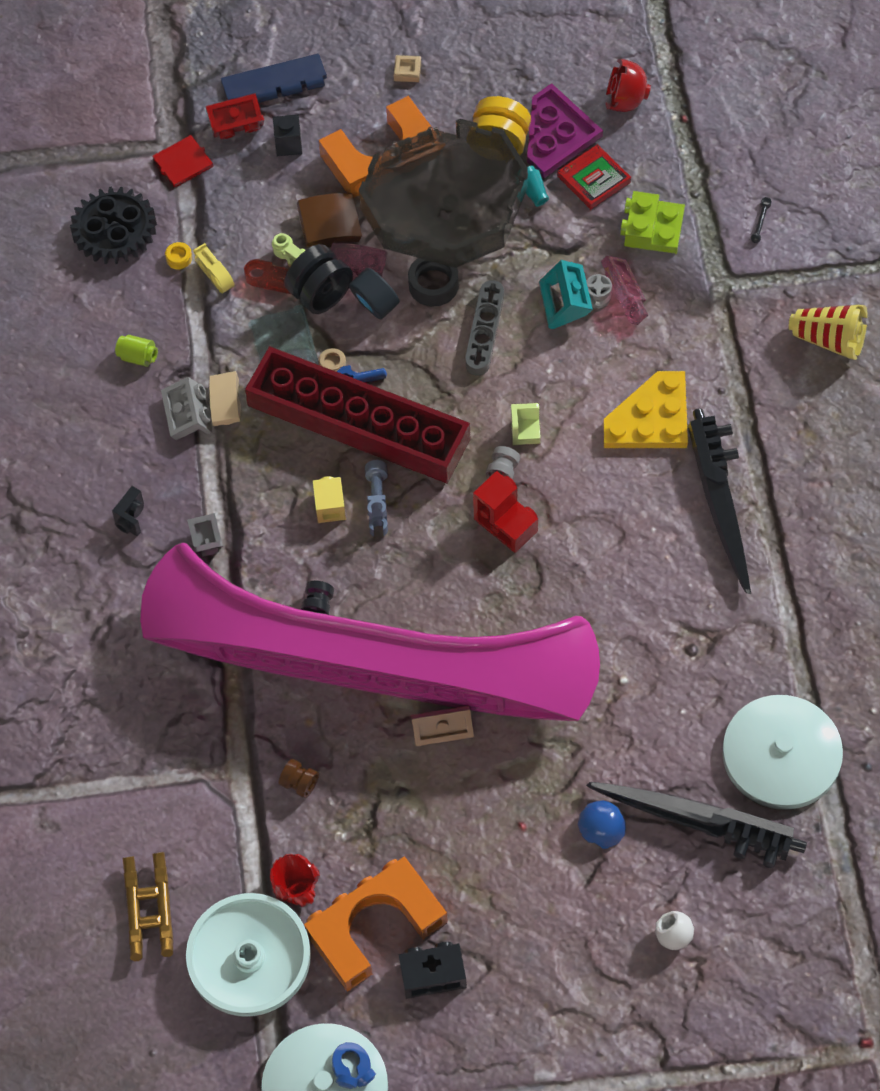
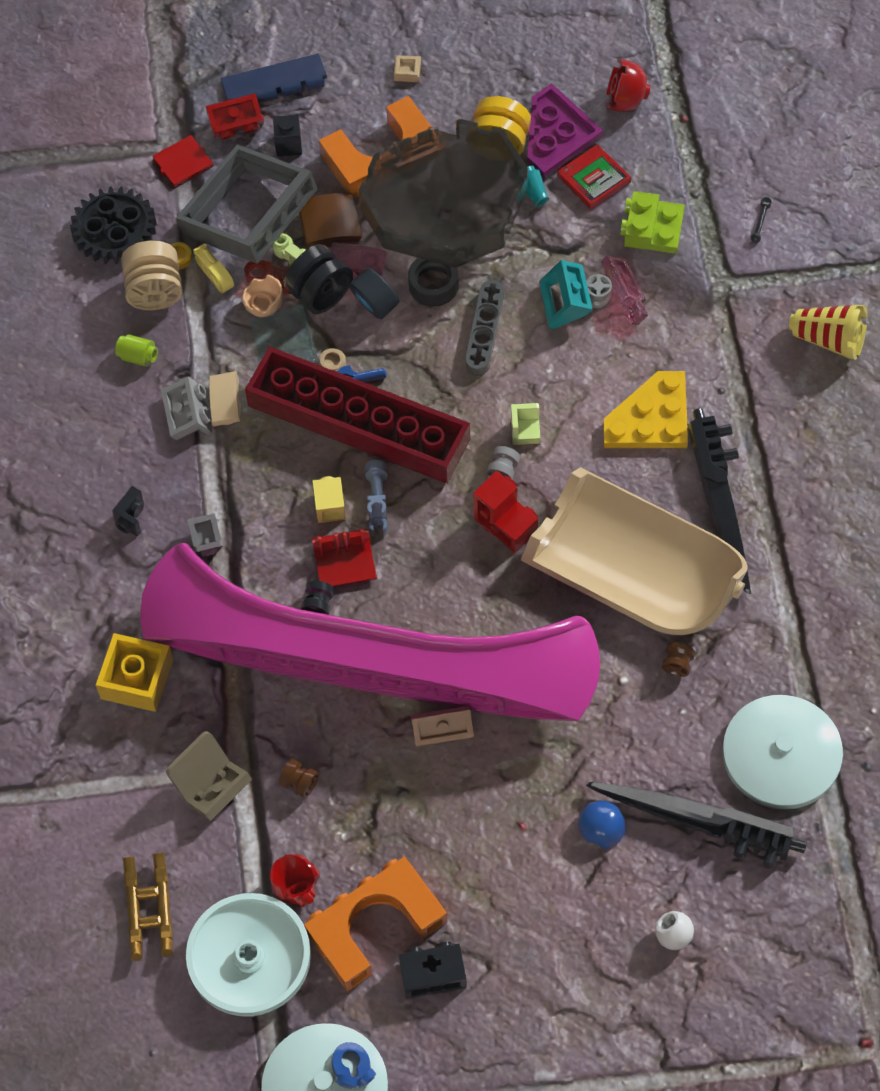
none -> yellow brick [96,633,174,712]
none -> tan wheel [121,241,182,310]
none -> dark tan bracket [166,731,252,821]
none -> dark grey window [176,145,318,264]
none -> light nougat hair [242,275,284,317]
none -> red hinge [312,528,377,587]
none -> tan panel [521,467,748,635]
none -> reddish brown wheel [661,642,696,677]

